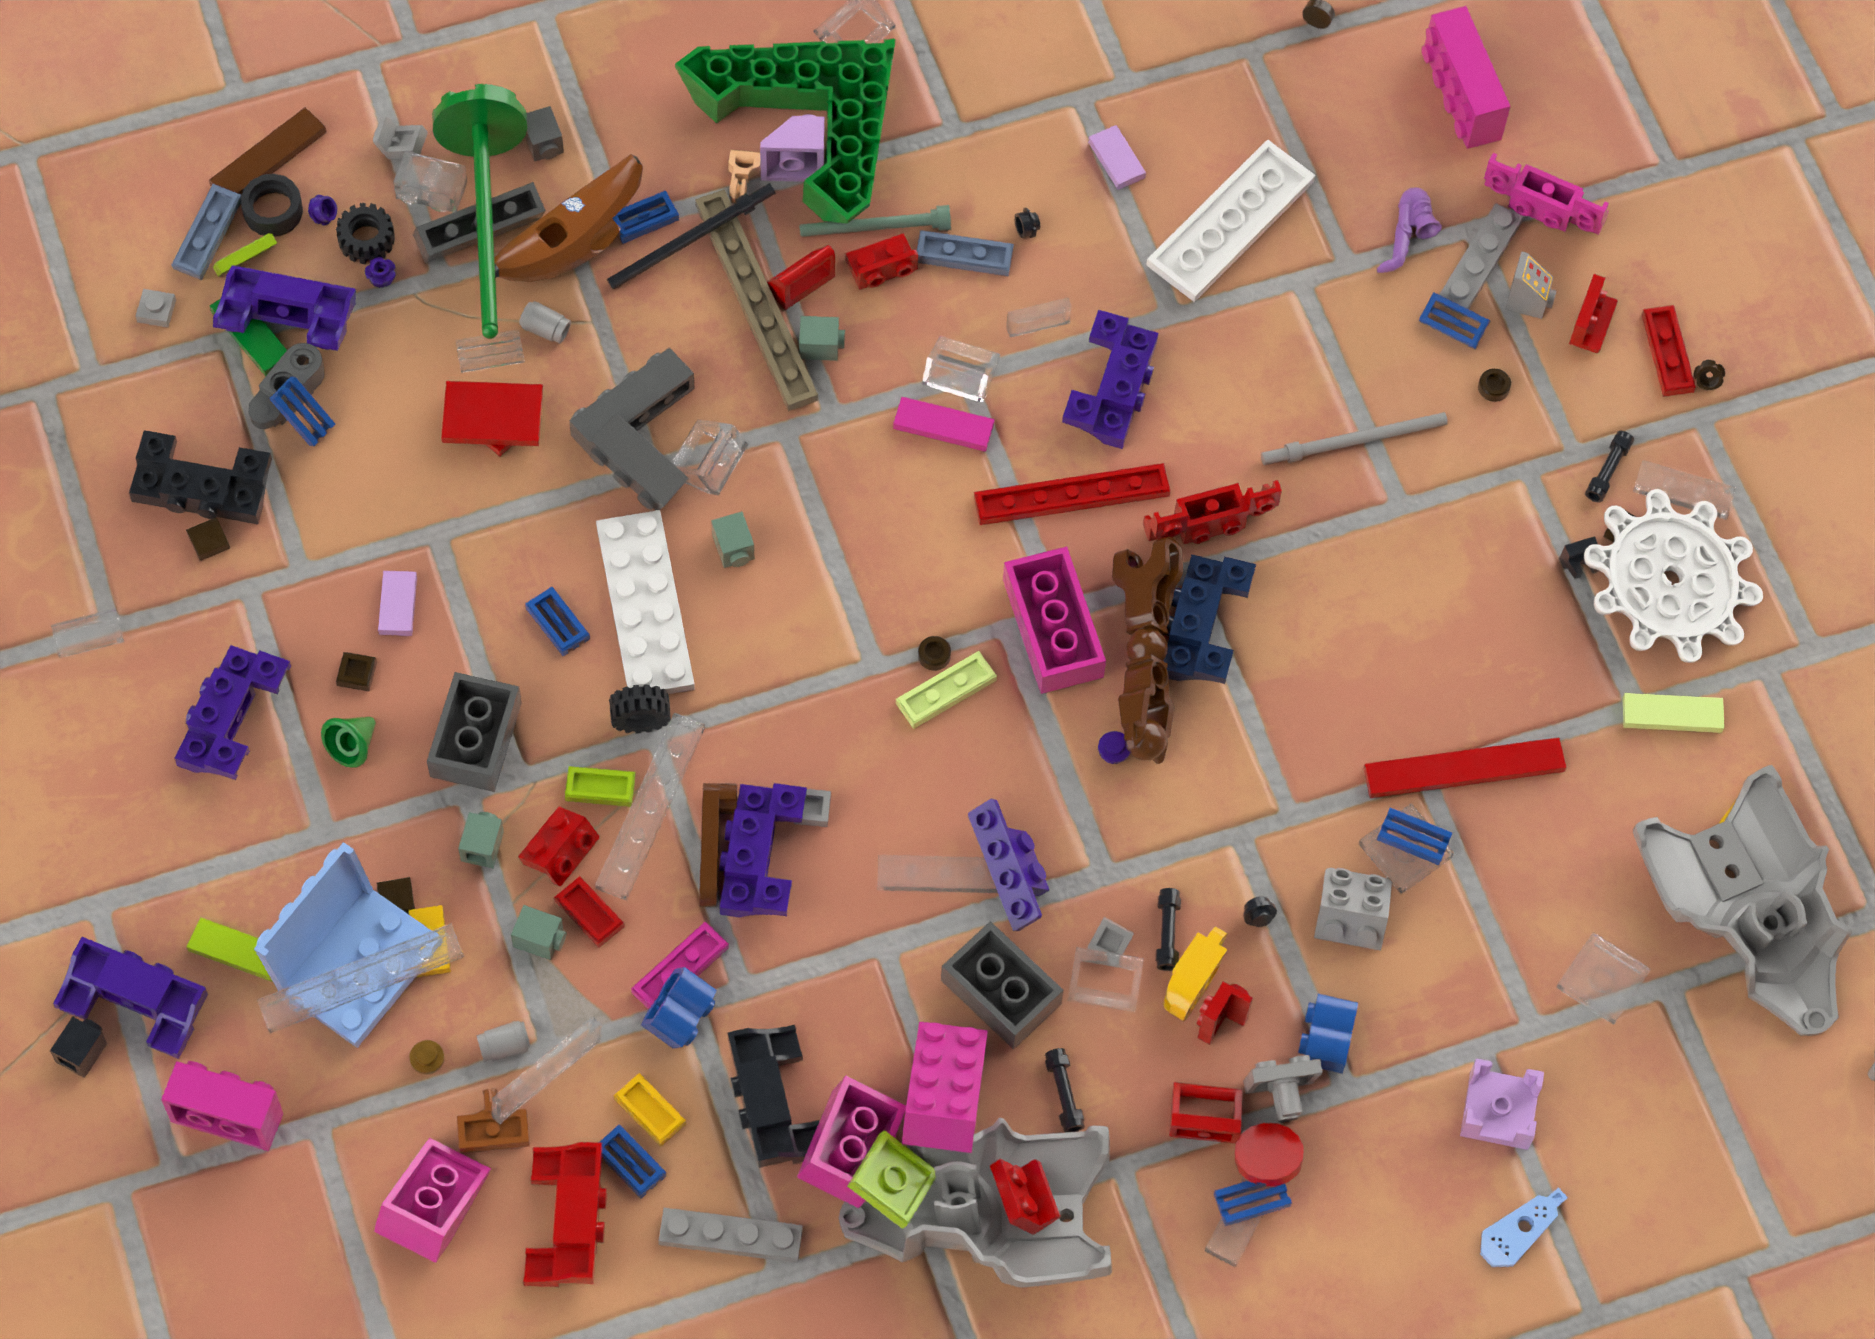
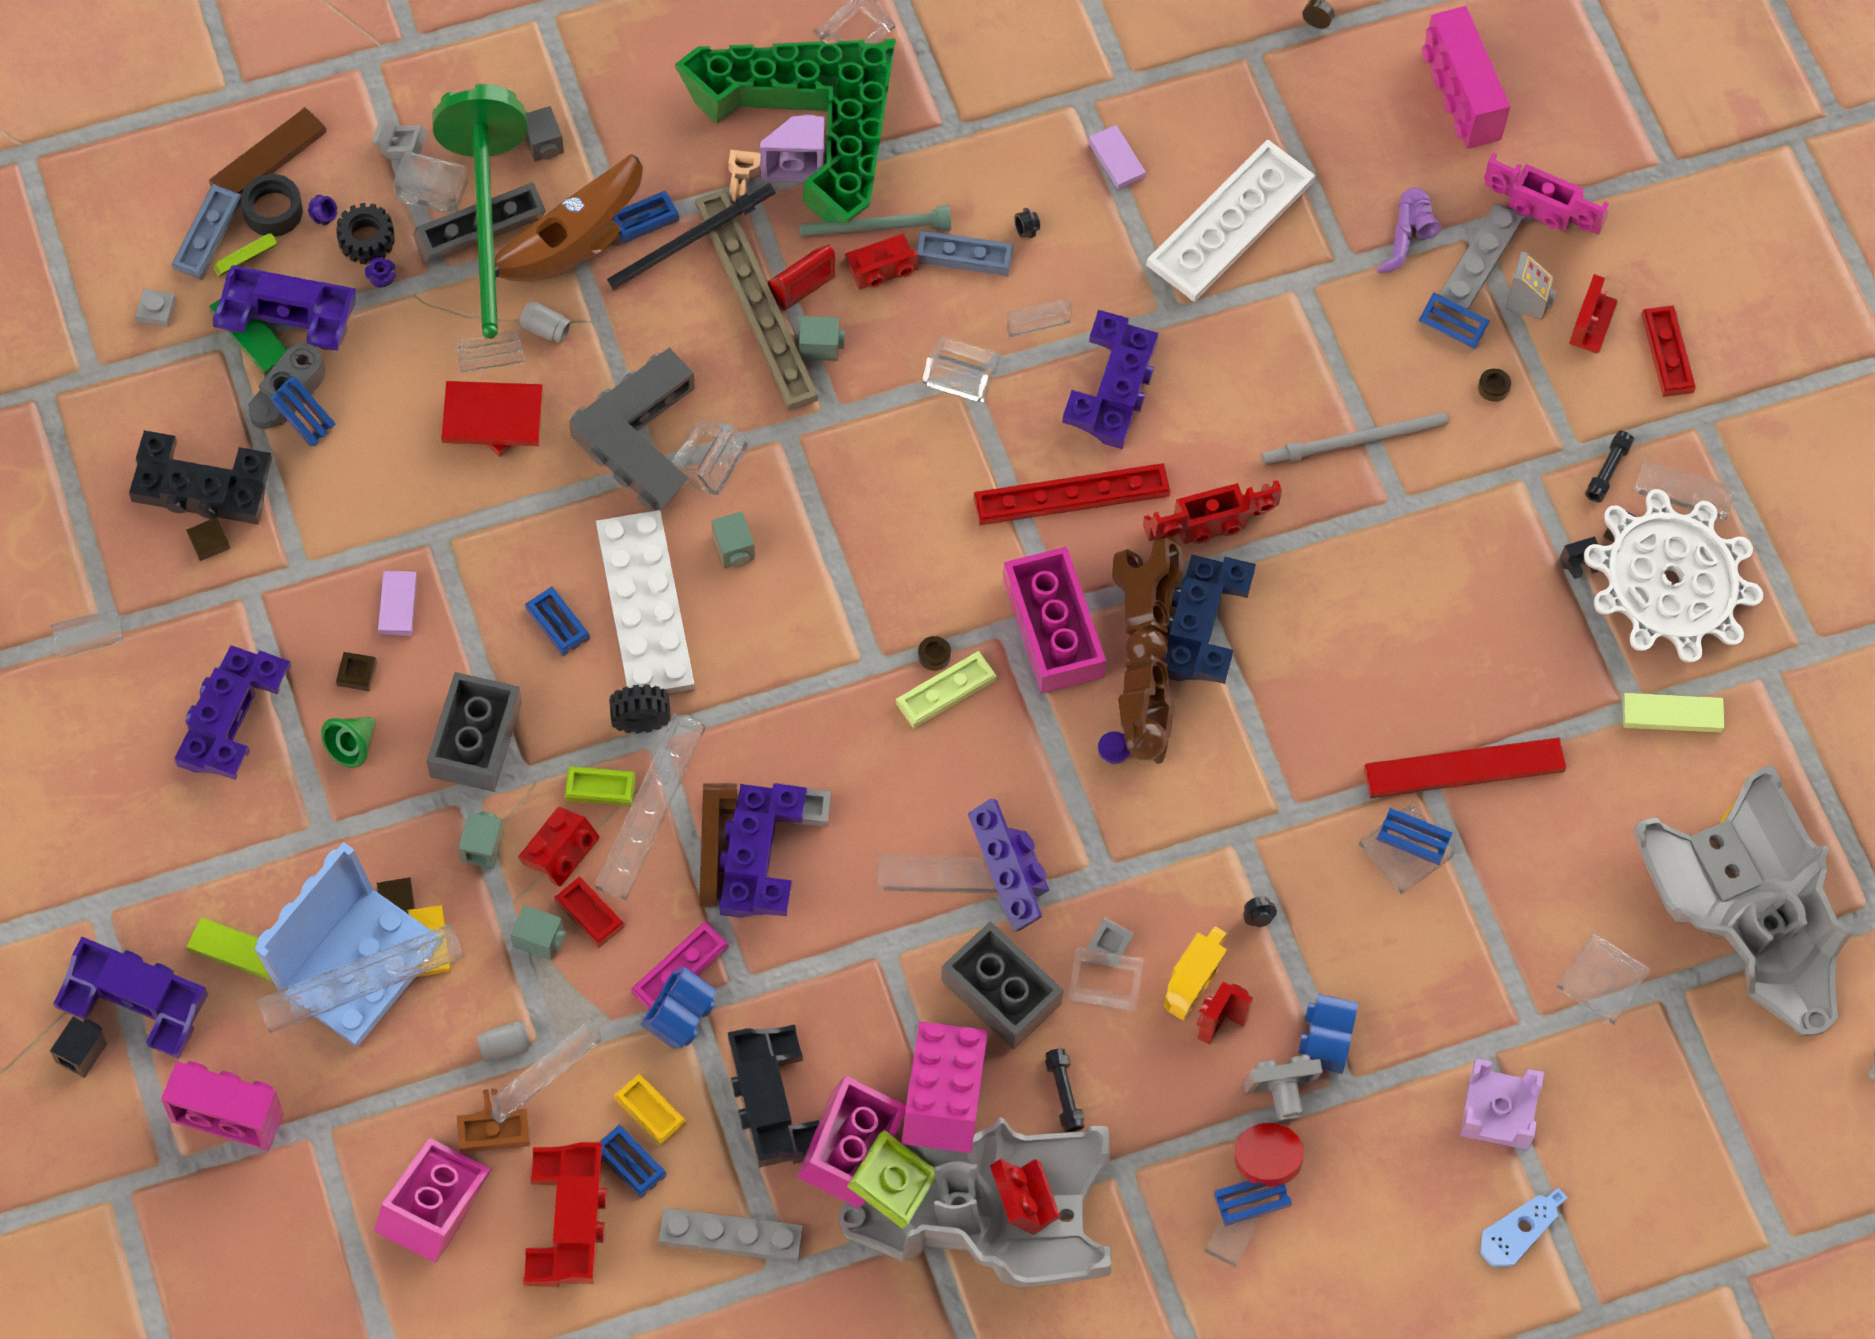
pearl gold plate [409,1040,444,1074] -> none
dark pink tile [893,397,995,452] -> none
black bar [1155,888,1181,971] -> none
red tile [1169,1082,1242,1144] -> none
light grey bracket [1314,868,1392,951] -> none
dark brown plate [1694,360,1726,390] -> none

